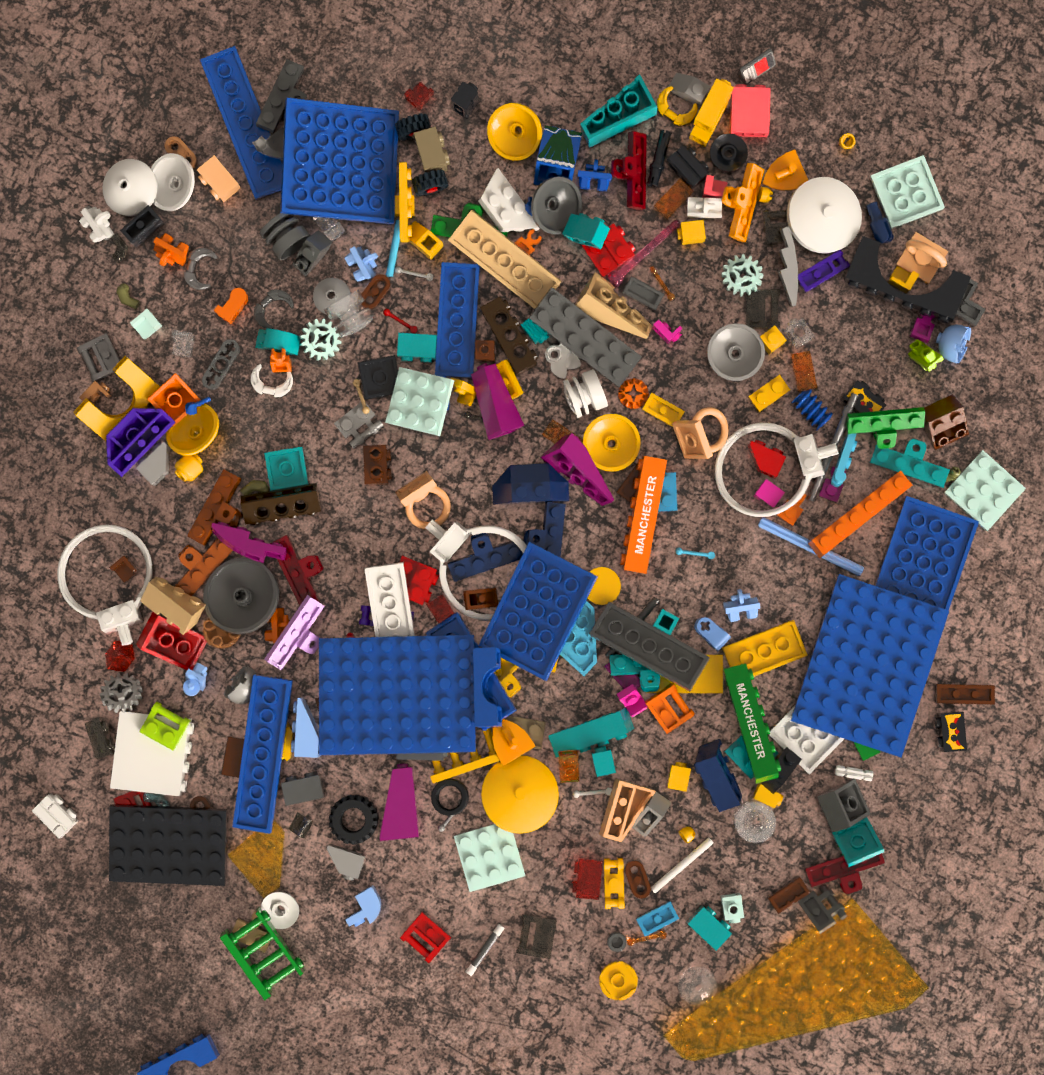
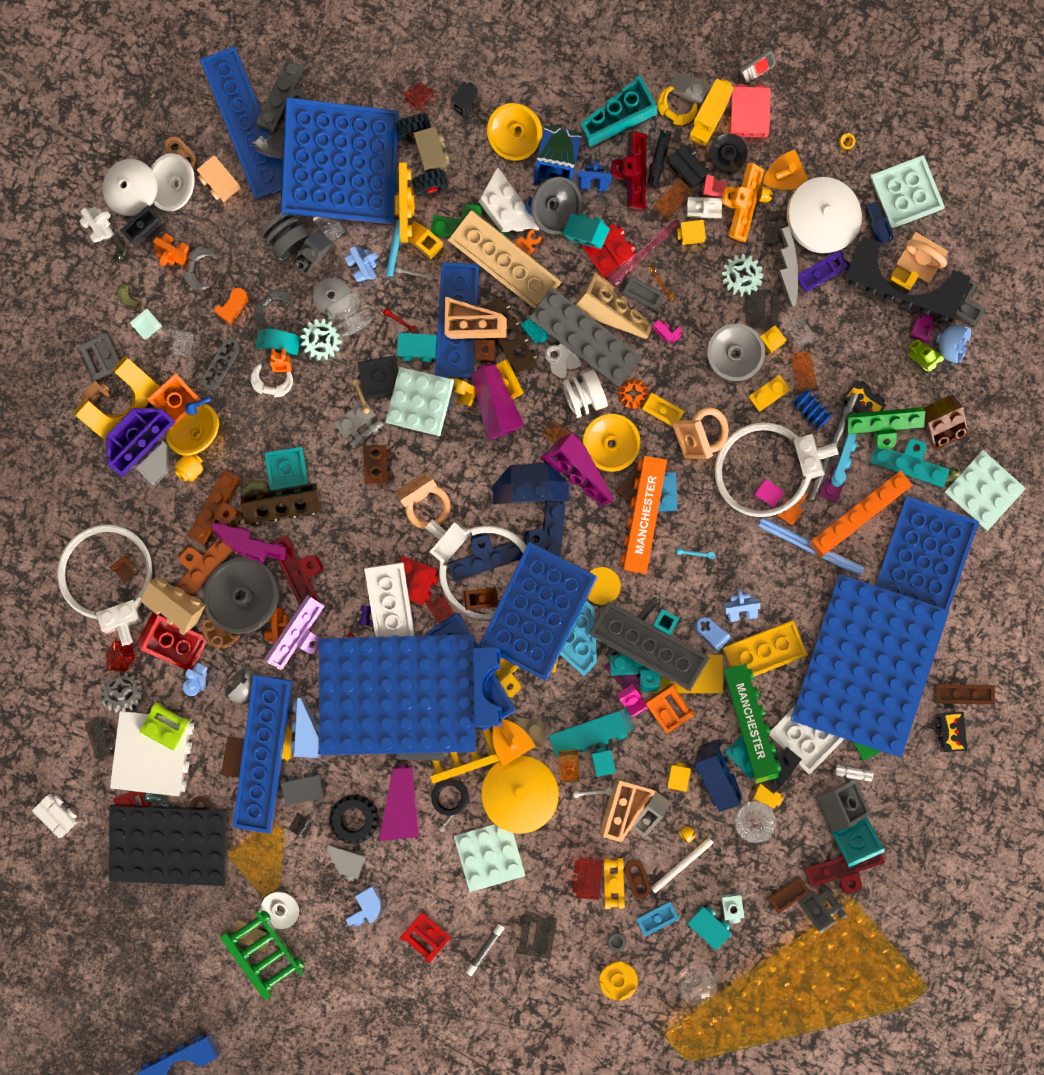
reddish brown plate [360,274,391,310] -> none
clear orange hinge [627,931,667,946] -> none
red slope [748,440,786,479] -> none
none -> light nougat wedge [445,296,507,339]

